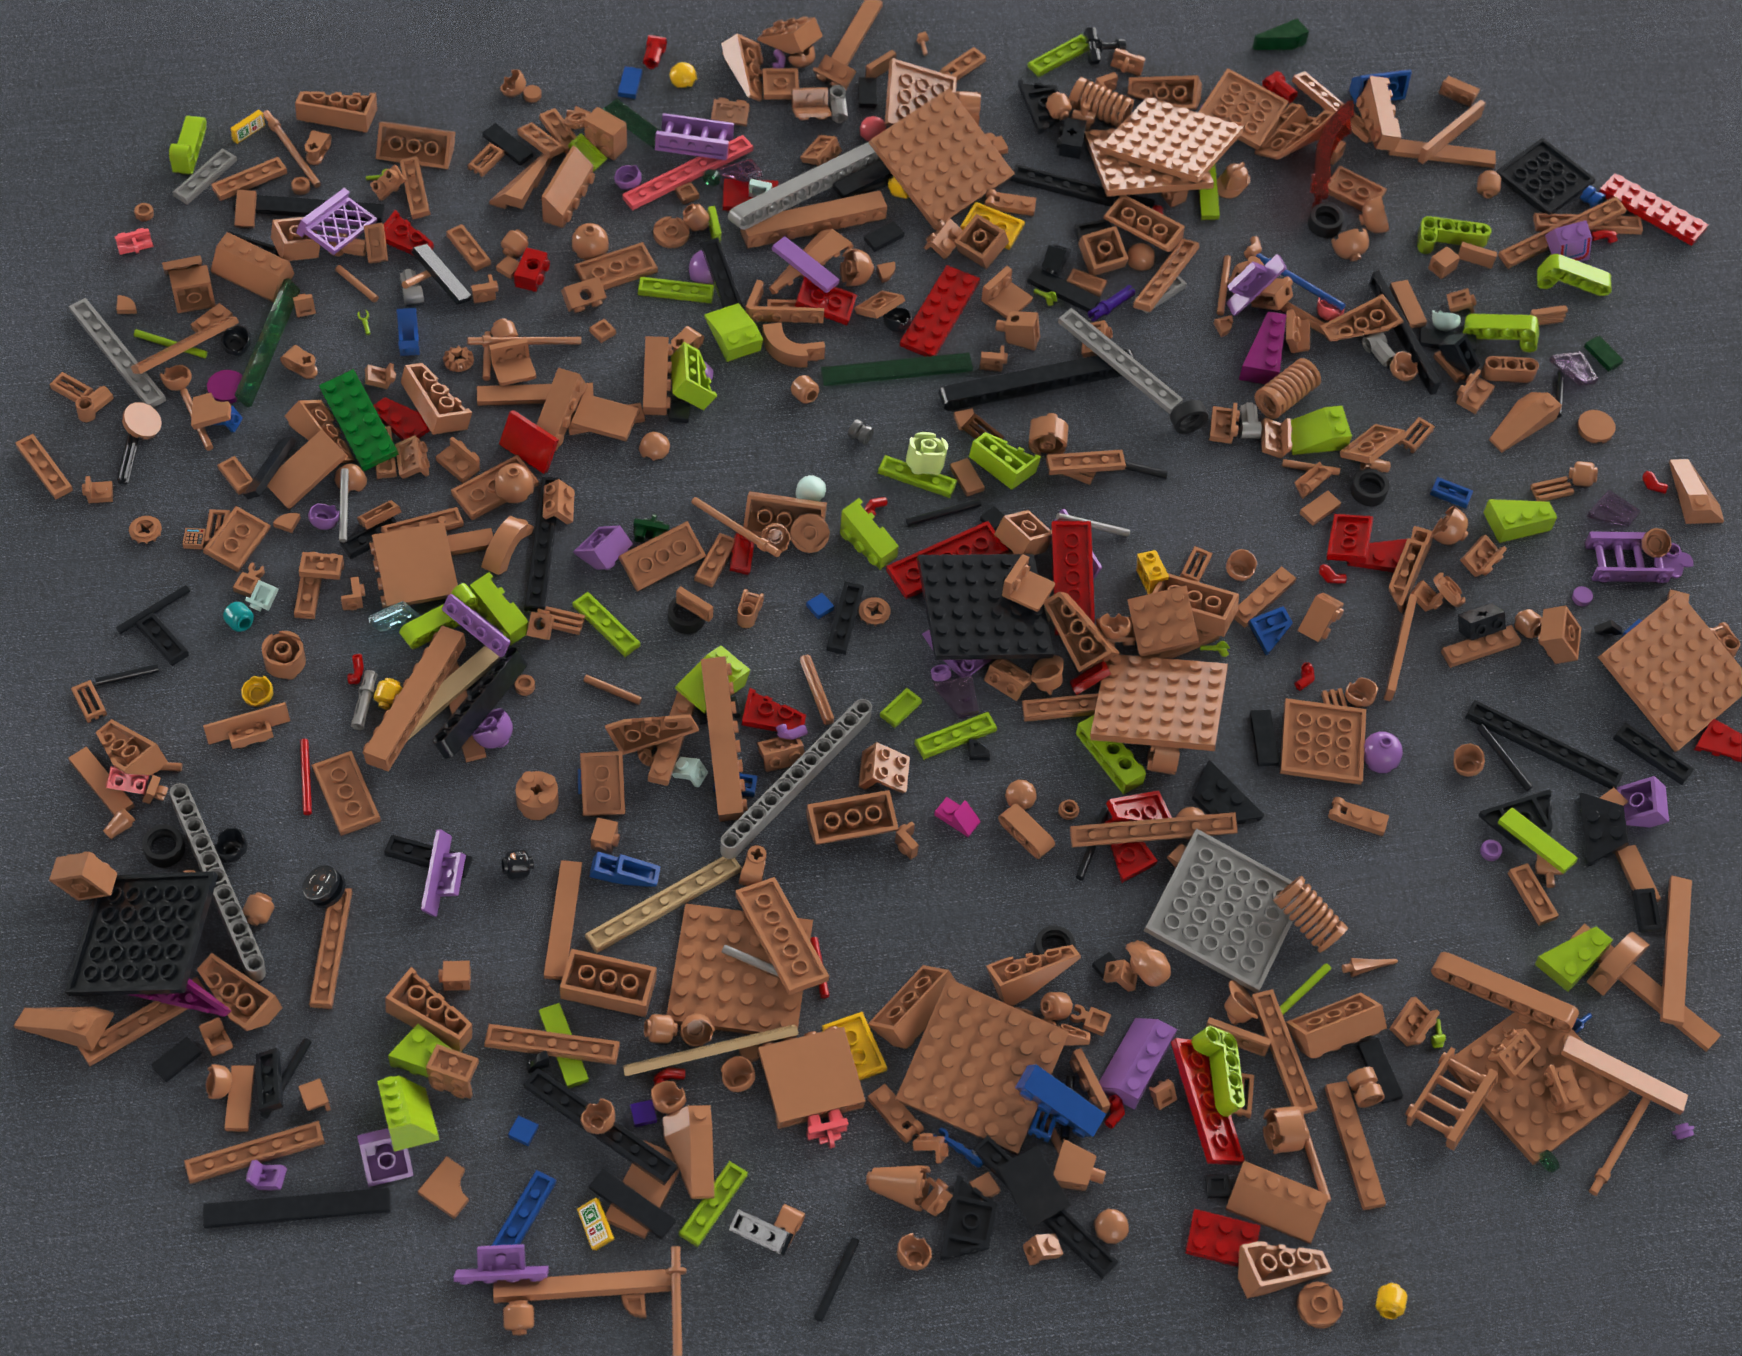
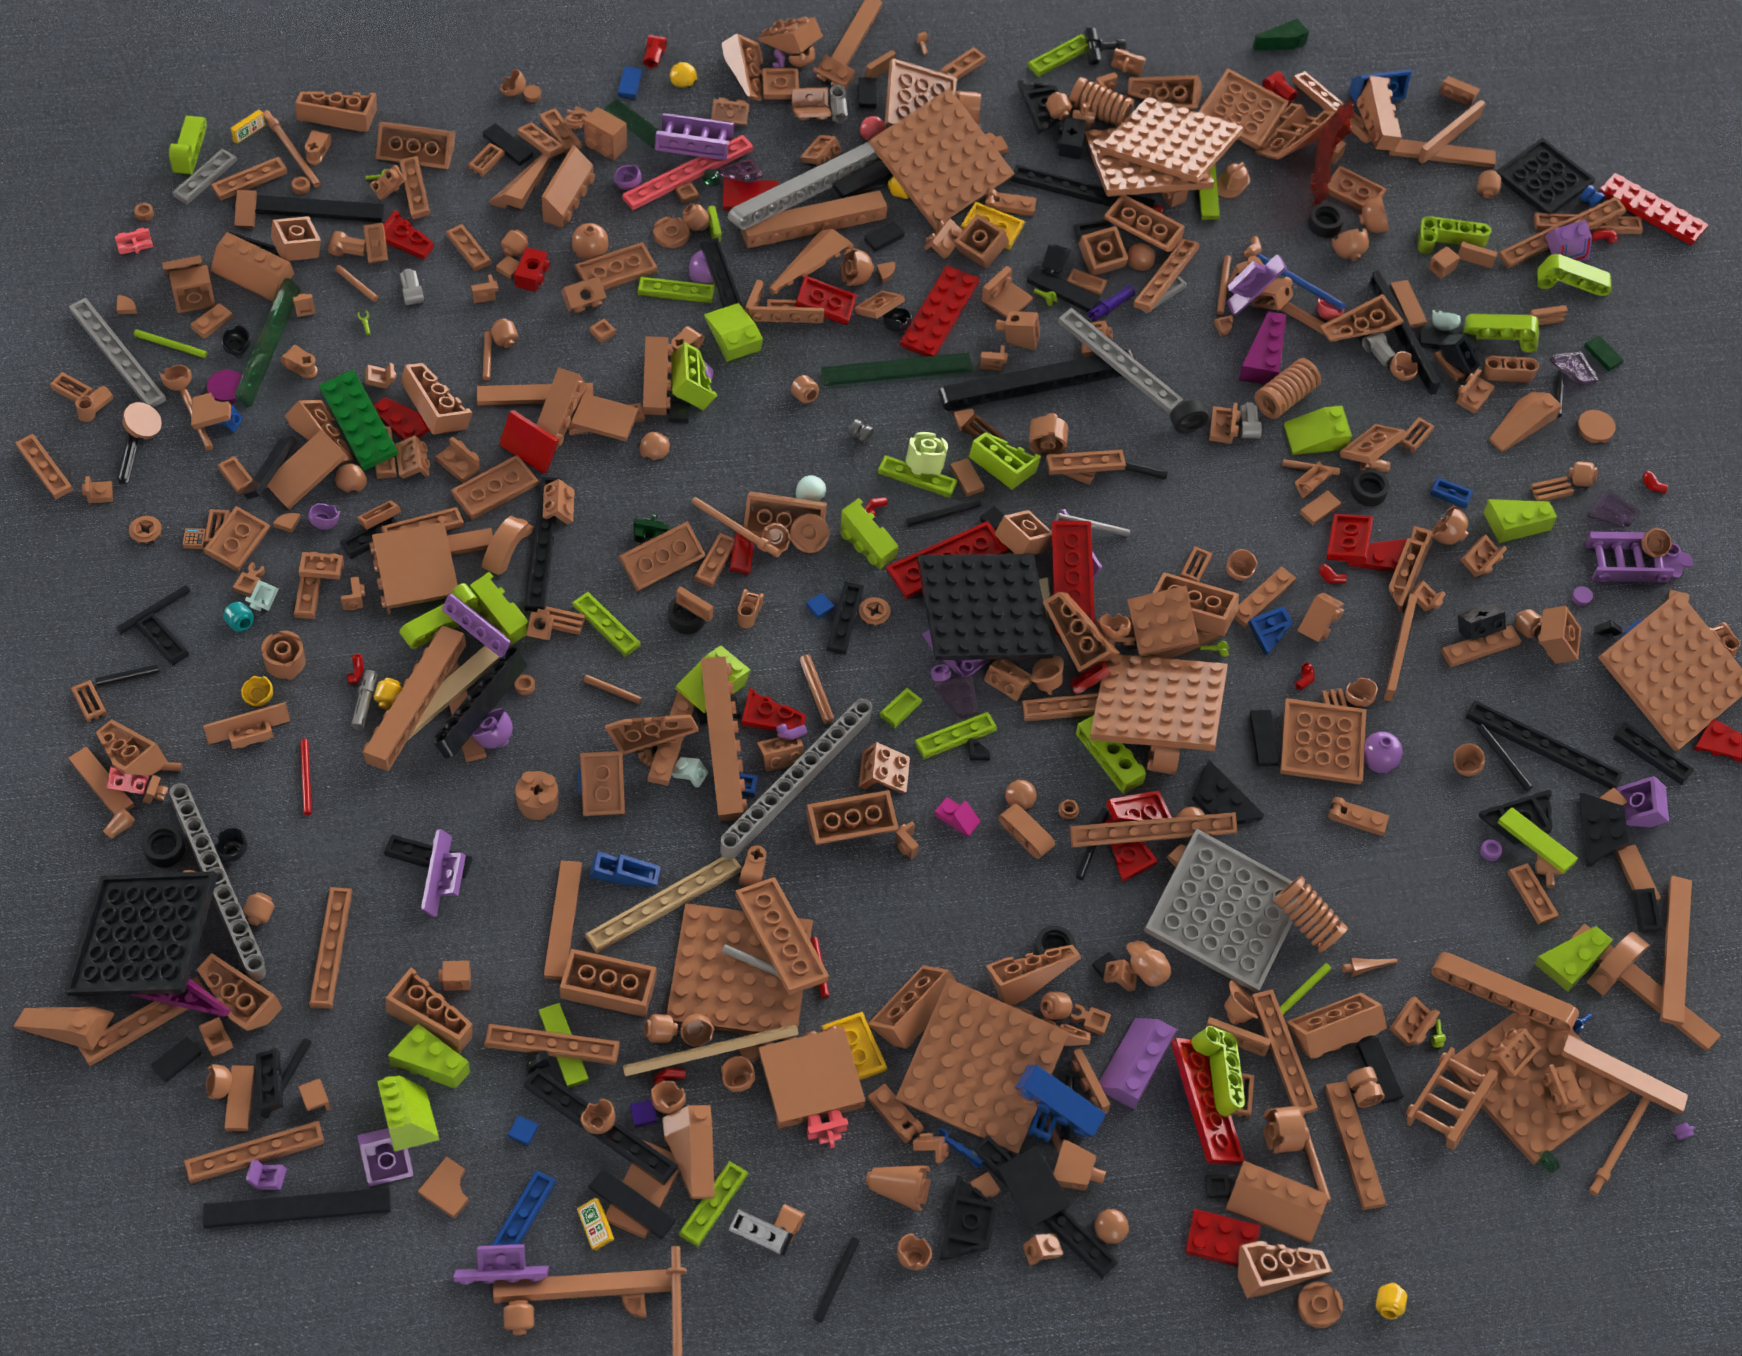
nougat brick [49,851,118,901] -> none
nougat tile [131,316,239,374] -> none
medium lavender fence [296,188,377,255] -> none
black head [303,865,346,908] -> none
nougat tile [312,751,381,836] -> none
light grey bar [339,468,349,542] -> none
clear light blue wing [368,601,421,632] -> none
blue arch [397,308,420,356] -> none
nougat bar [402,270,431,289] -> none
tile [411,244,473,305] -> none
nougat bracket [426,1044,479,1099] -> none
nougat gear [443,345,474,372] -> none
nougat bar [467,335,581,347] -> none
nougat bracket [489,338,536,386] -> none
nougat cylinder [494,463,534,503] -> none
black head [501,850,534,879] -> none
lime tile [568,133,607,171] -> none
medium lavender slope [573,525,633,570] -> none
nougat brick [591,818,620,854] -> none
light aqua bracket [749,179,772,197] -> none
nougat arch [762,322,825,368] -> none
medium lavender tile [772,236,840,293] -> none
nougat bracket [921,1177,953,1216] -> none
nougat bracket [1002,554,1055,612] -> none
red arm [1104,1095,1125,1129] -> none
yellow bracket [1136,550,1169,594] -> none
nougat tile [1149,1079,1177,1110] -> none
nougat bracket [1261,418,1293,459] -> none
nougat bracket [1286,309,1310,353] -> none
nougat tile [1434,573,1466,607] -> none
nougat bracket [1447,288,1477,313] -> none
nougat wedge [1669,459,1724,524] -> none

